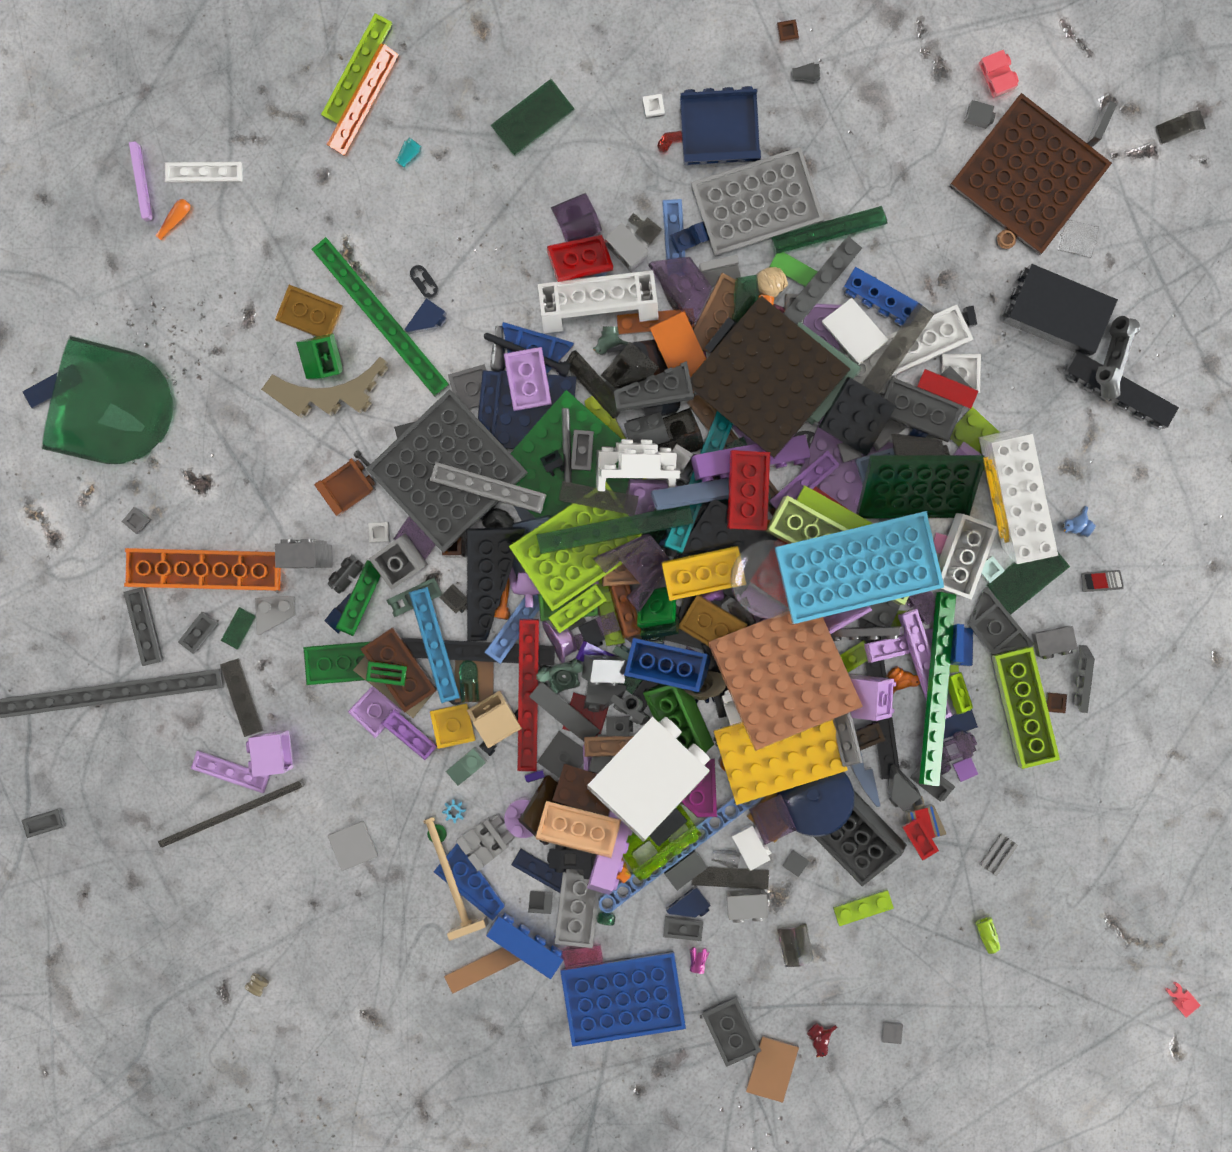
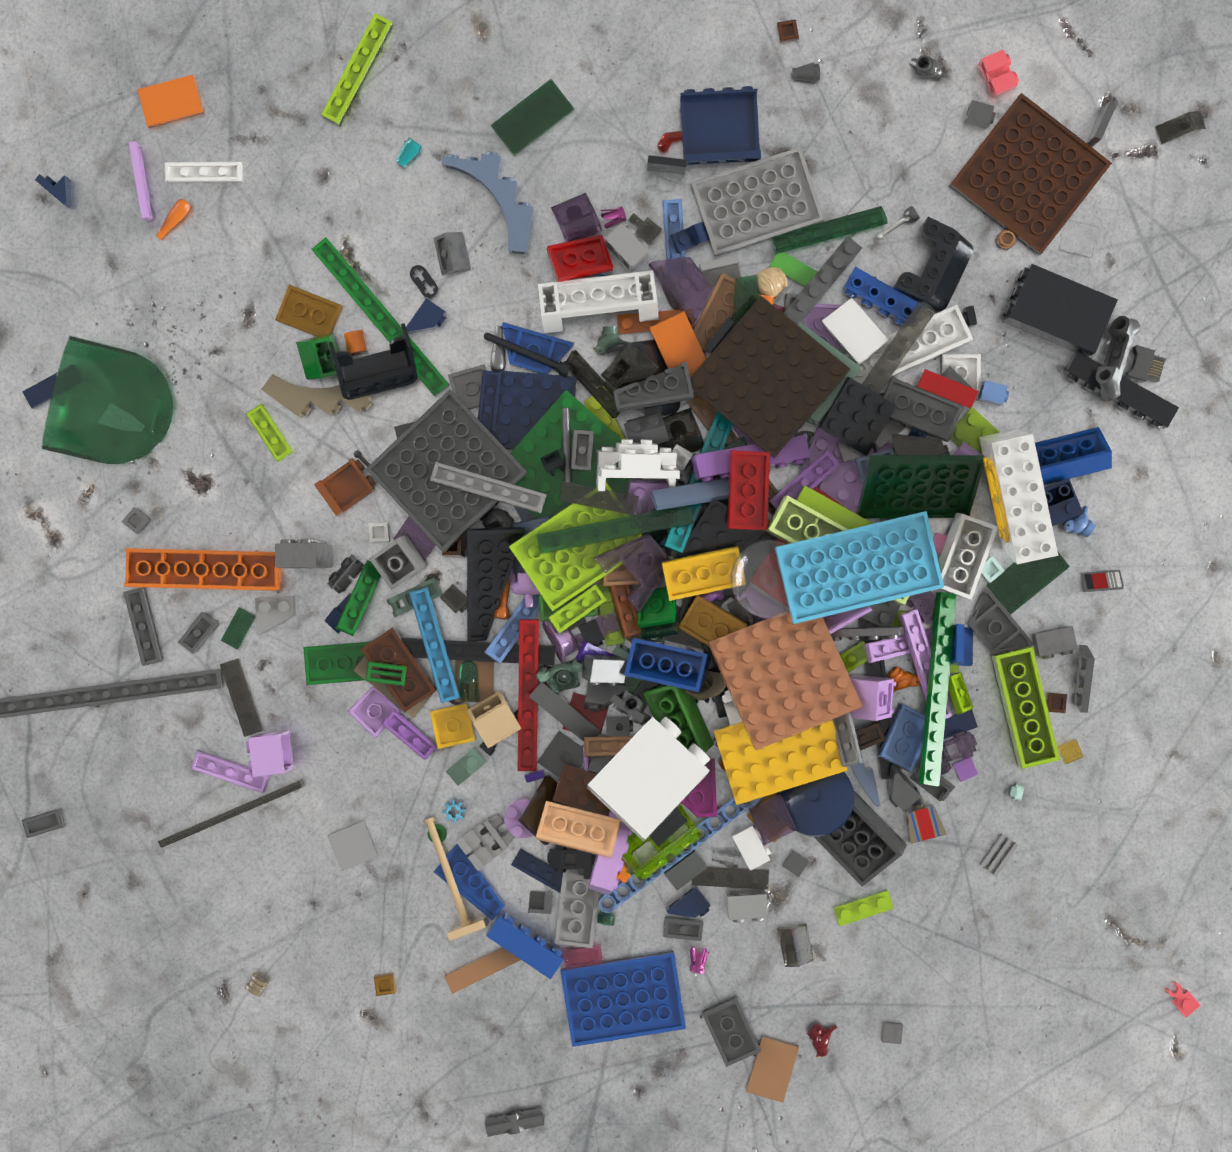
plate [326,44,399,155] -> none
lavender tile [504,347,552,411] -> none
white plate [643,94,665,117] -> none
red plate [902,817,939,861] -> none
lime hinge [975,917,1001,954] -> none
none -> dark blue slope [35,174,71,208]
none -> orange tile [137,74,204,128]
none -> lime tile [246,403,294,462]
none -> black windscreen [328,323,418,400]
none -> orange piece [344,330,368,355]
none -> pearl gold tile [374,973,396,996]
none -> flat silver panel [434,232,471,275]
none -> sand blue arch [441,151,534,255]
none -> dark grey piece [485,1108,544,1137]
none -> flat silver piece [600,206,630,229]
none -> black tile [647,155,687,175]
none -> hinge [876,206,920,239]
none -> medium blue tile [877,703,925,772]
none -> black windscreen [892,216,973,312]
none -> dark grey animal [910,55,944,78]
none -> medium blue brick [977,380,1009,406]
none -> light aqua plate [1010,783,1024,802]
none -> blue slope [1035,427,1112,485]
none -> dark blue slope [1044,478,1084,526]
none -> clear yellow tile [1058,739,1084,764]
none -> dark grey piece [1124,345,1166,383]

